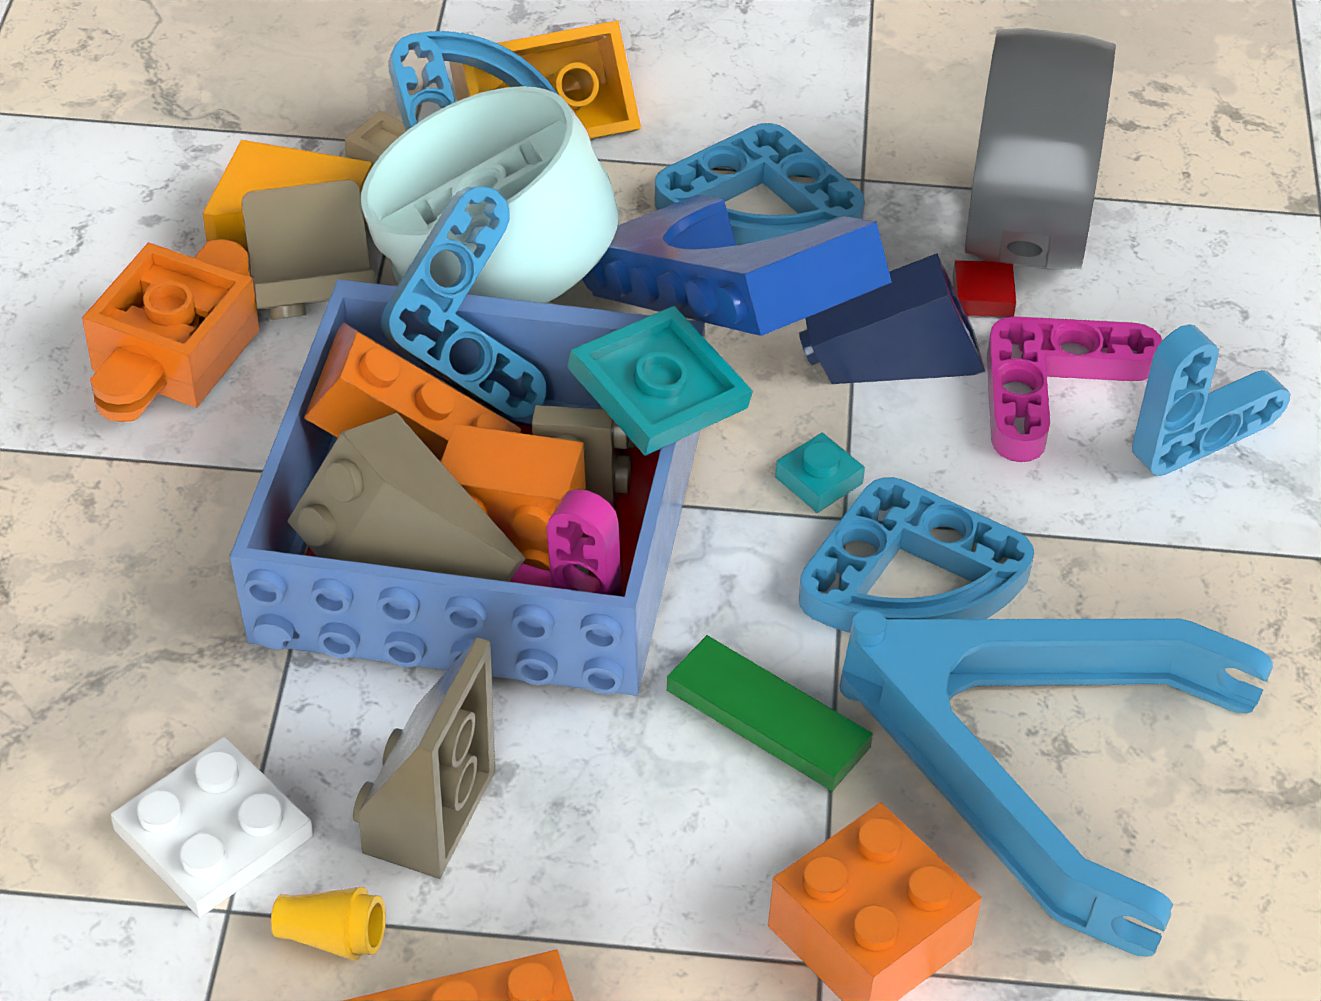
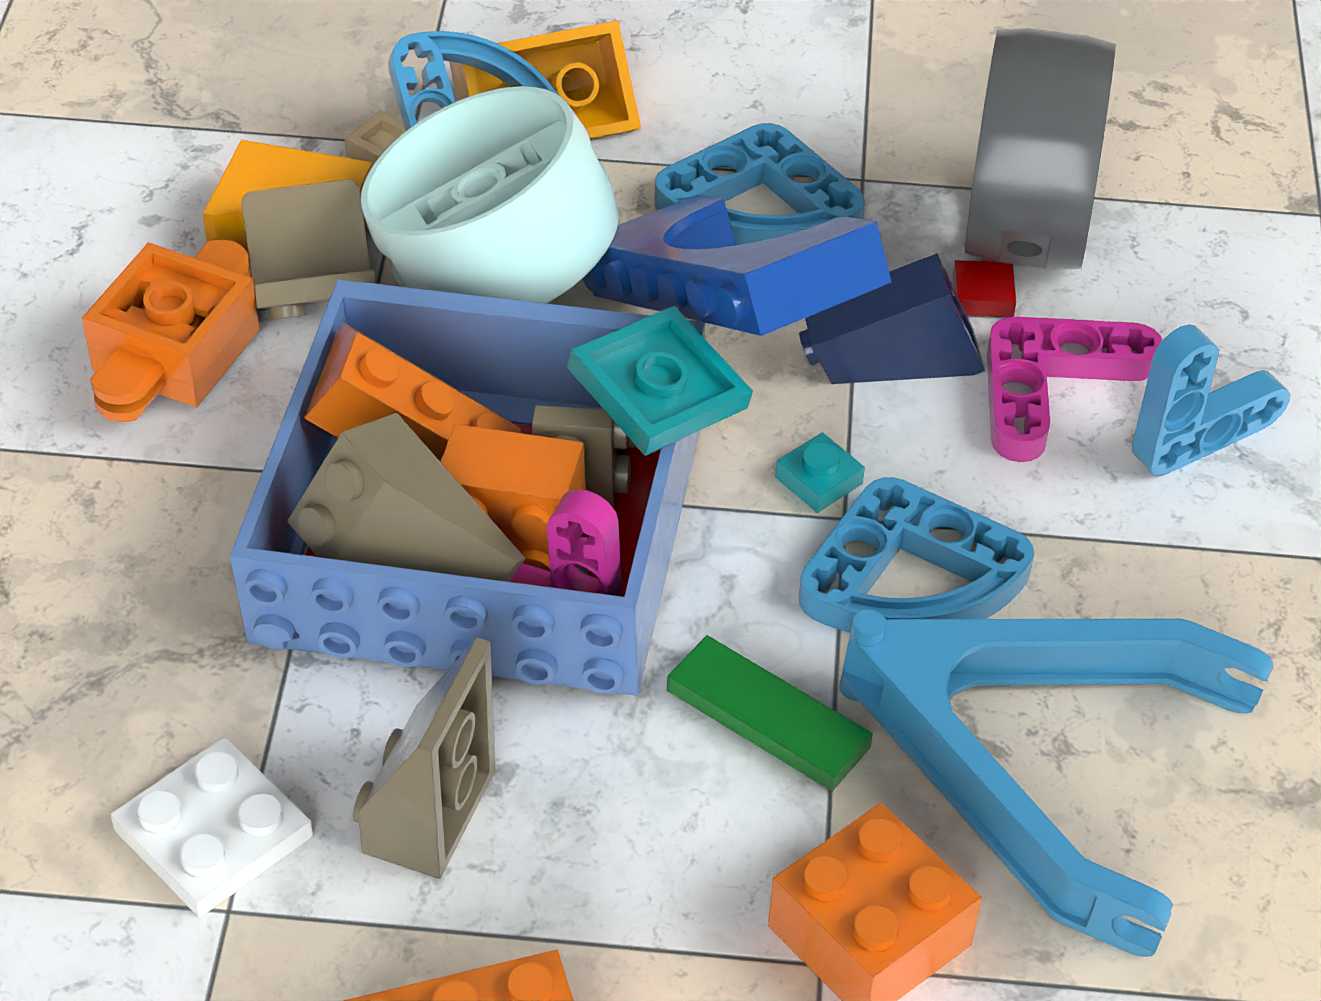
yellow cone [271,887,386,961] -> none
dark azure beam [381,186,546,418] -> none

